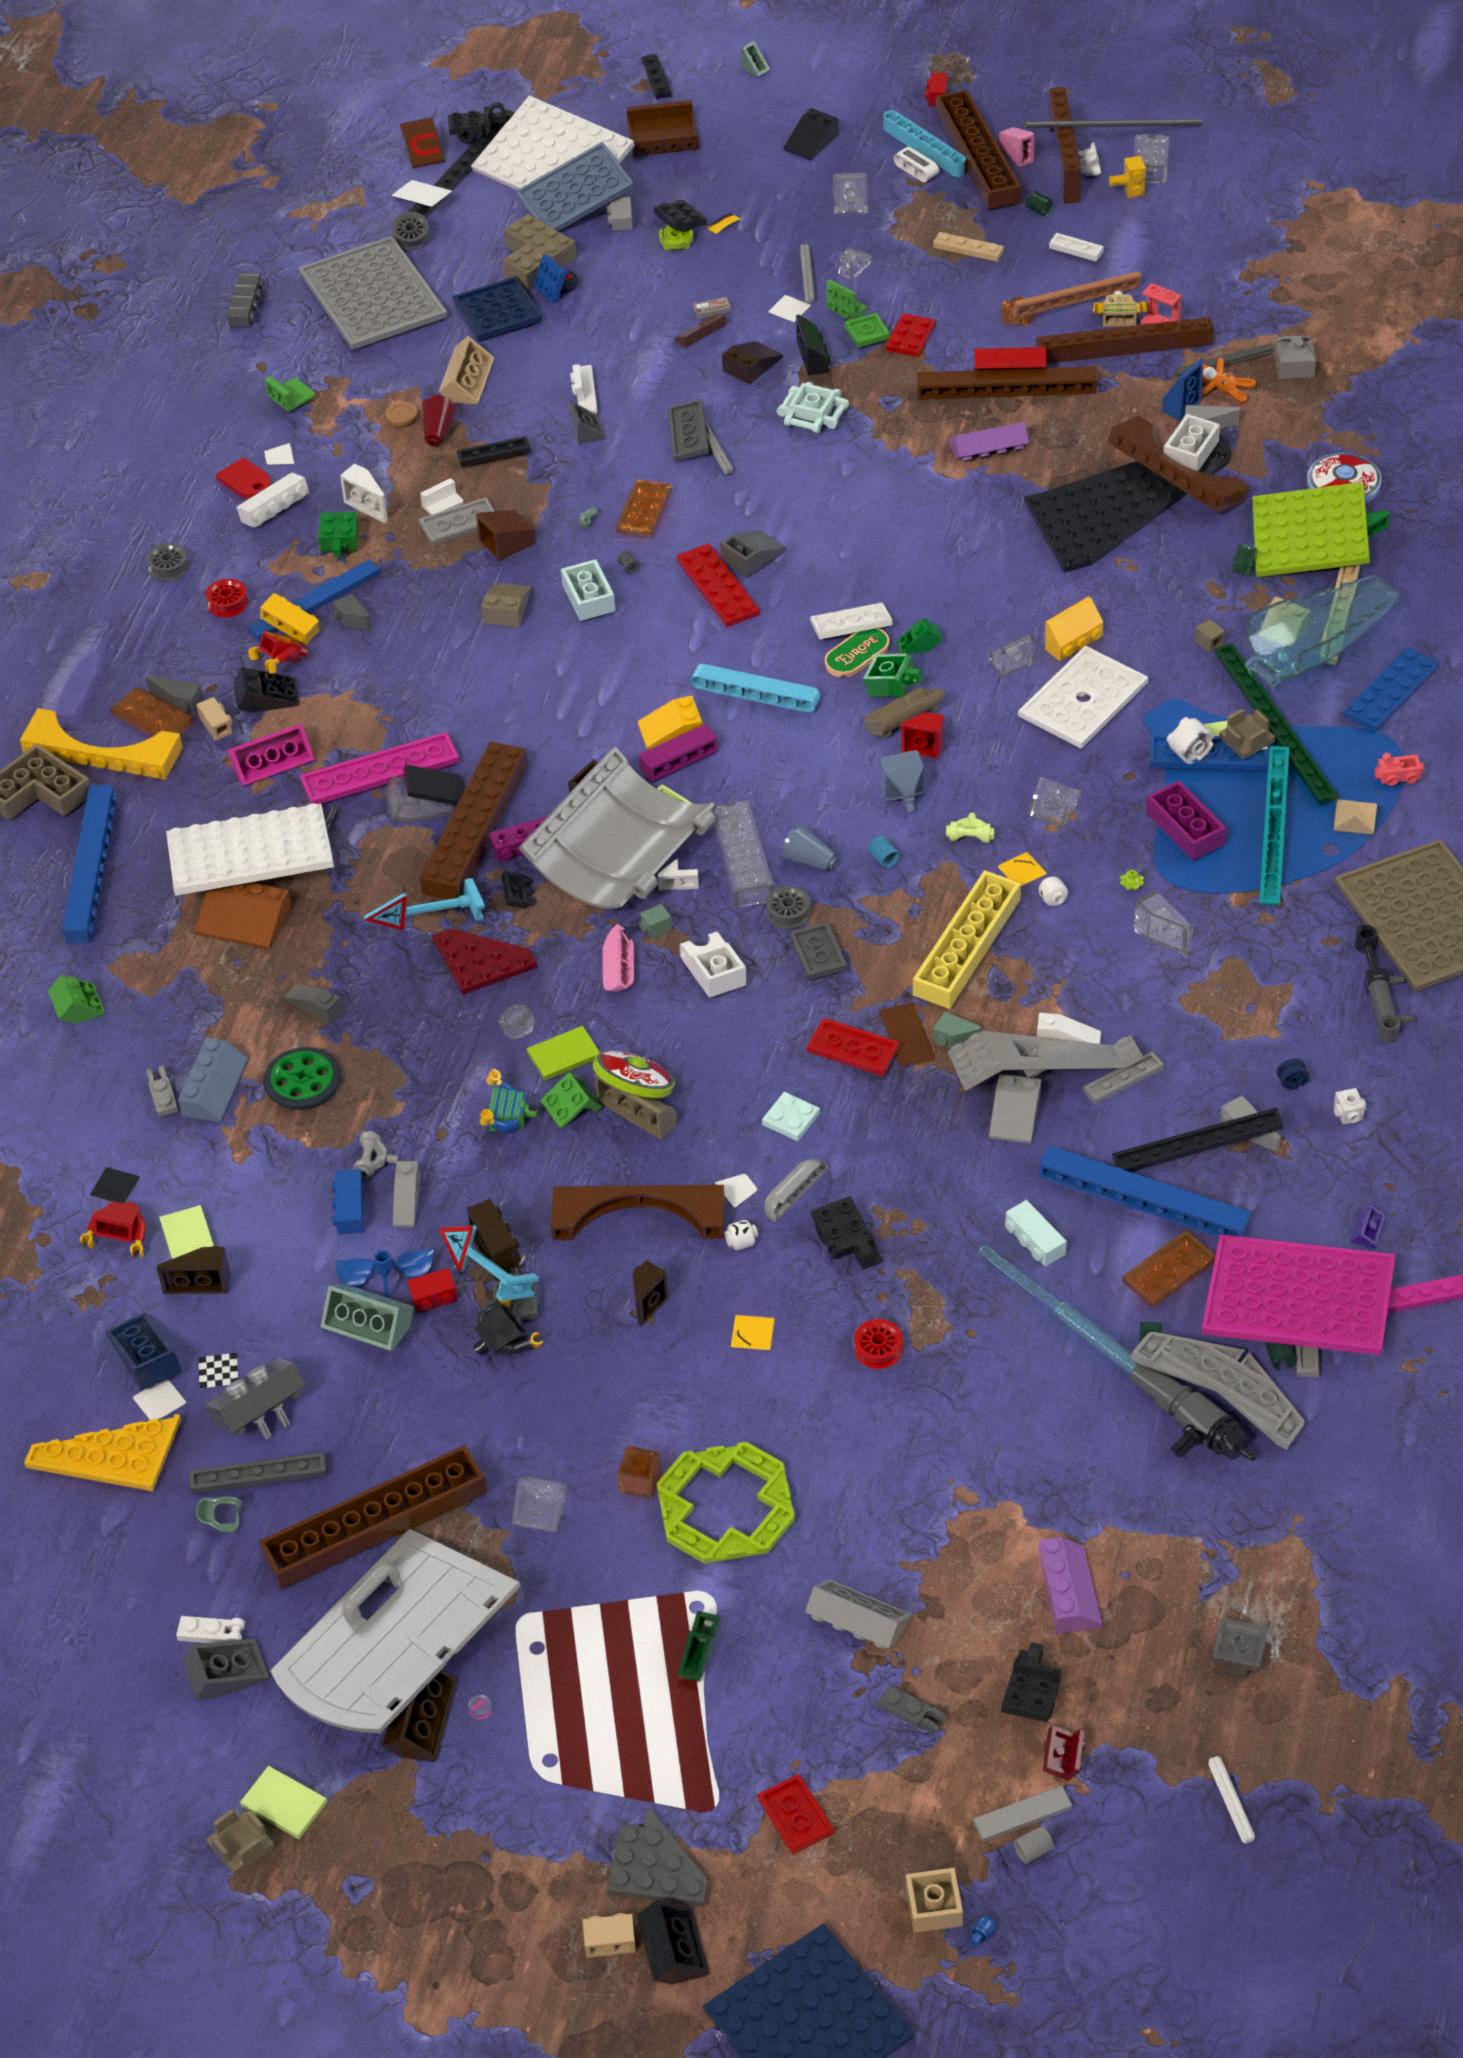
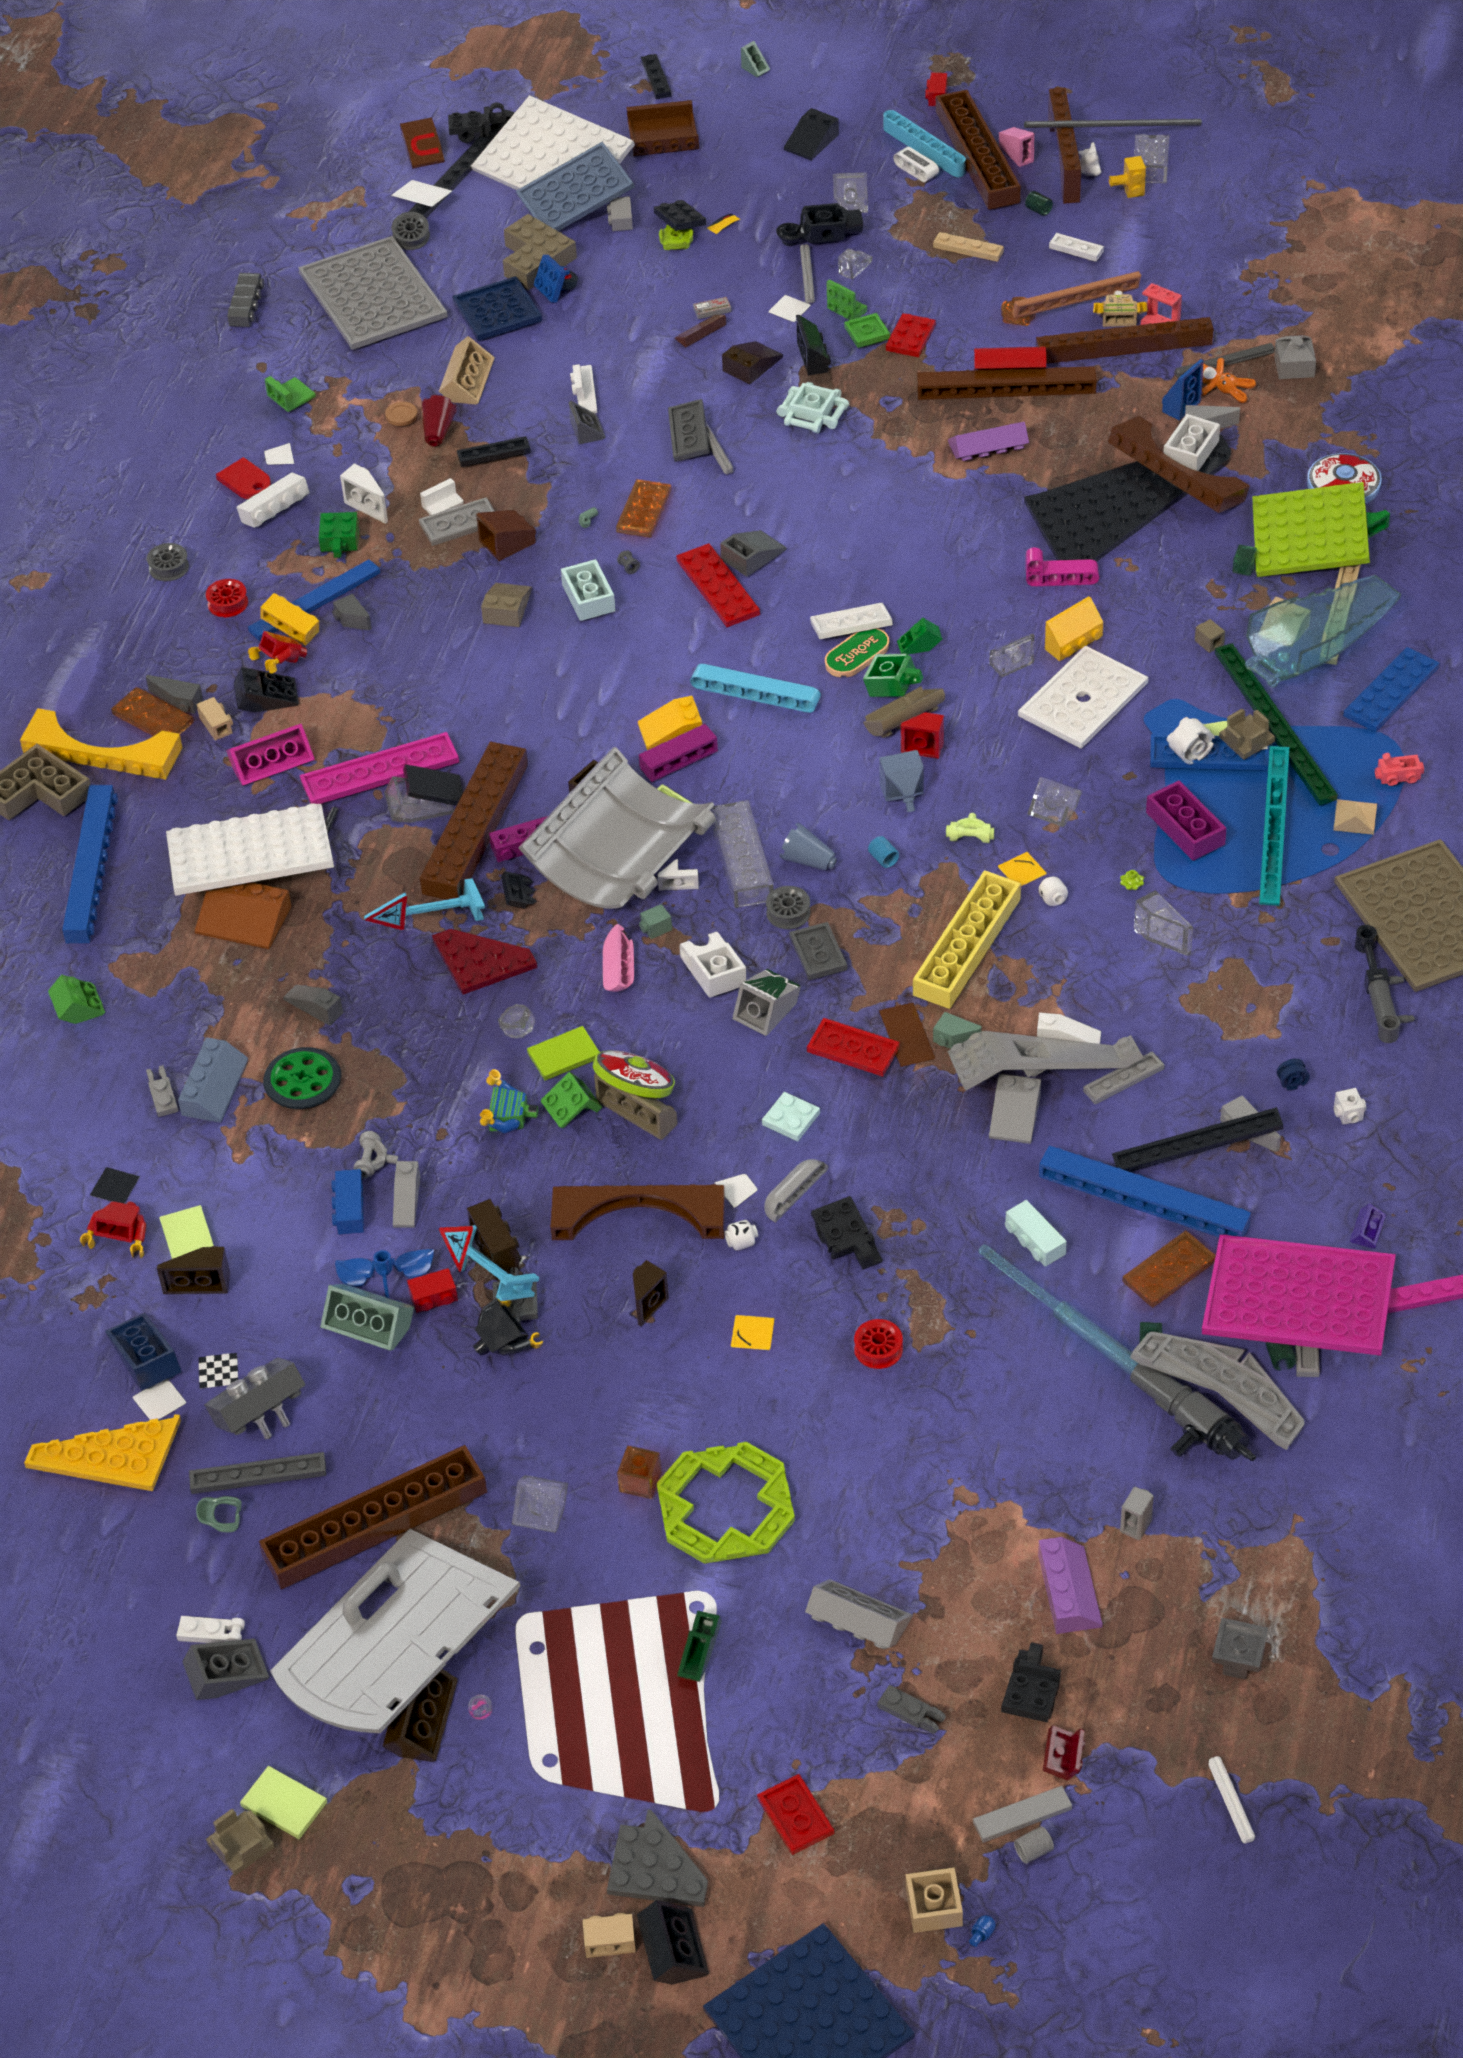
none -> light grey slope [732,969,801,1036]
none -> black brick [776,203,863,246]
none -> dark pink beam [1025,547,1099,586]
none -> light grey brick [1120,1487,1154,1540]

